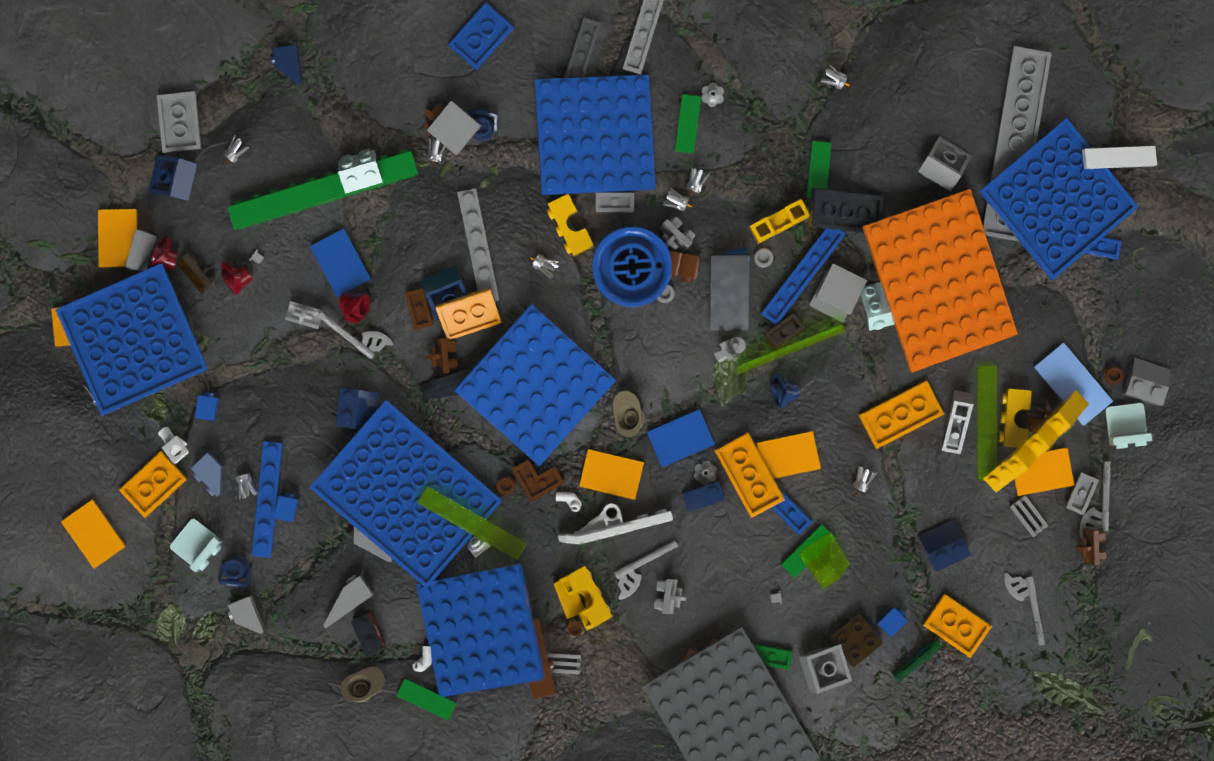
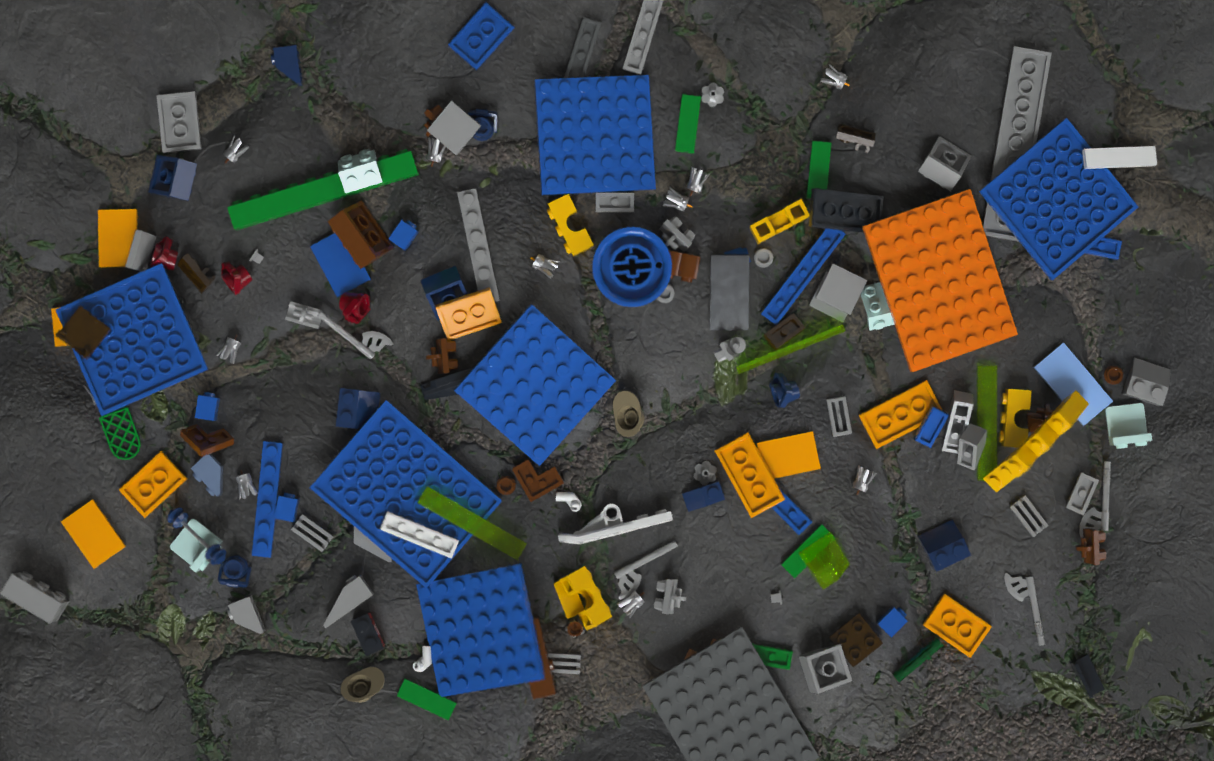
white bracket [158,427,189,464] -> none
reddish brown plate [405,288,433,330] -> none
white plate [468,536,491,558] -> none
light orange tile [579,449,644,500] -> none
blue tile [647,409,715,467] -> none
light orange tile [1014,448,1074,496] -> none
none -> light grey brick [0,571,69,624]
none -> dark brown piece [55,305,111,360]
none -> green window [99,407,141,460]
none -> dark blue axle [167,507,226,565]
none -> reddish brown plate [180,424,234,457]
none -> flat silver piece [216,335,241,364]
none -> light grey tile [291,514,334,552]
none -> reddish brown slope [328,201,395,269]
none -> white tile [380,511,459,558]
none -> blue brick [389,220,418,251]
none -> flat silver piece [617,591,644,618]
none -> light grey tile [826,396,852,437]
none -> dark brown plate [836,124,876,153]
none -> blue tile [913,405,949,448]
none -> light grey slope [957,423,987,471]
none -> black panel [1070,654,1105,699]

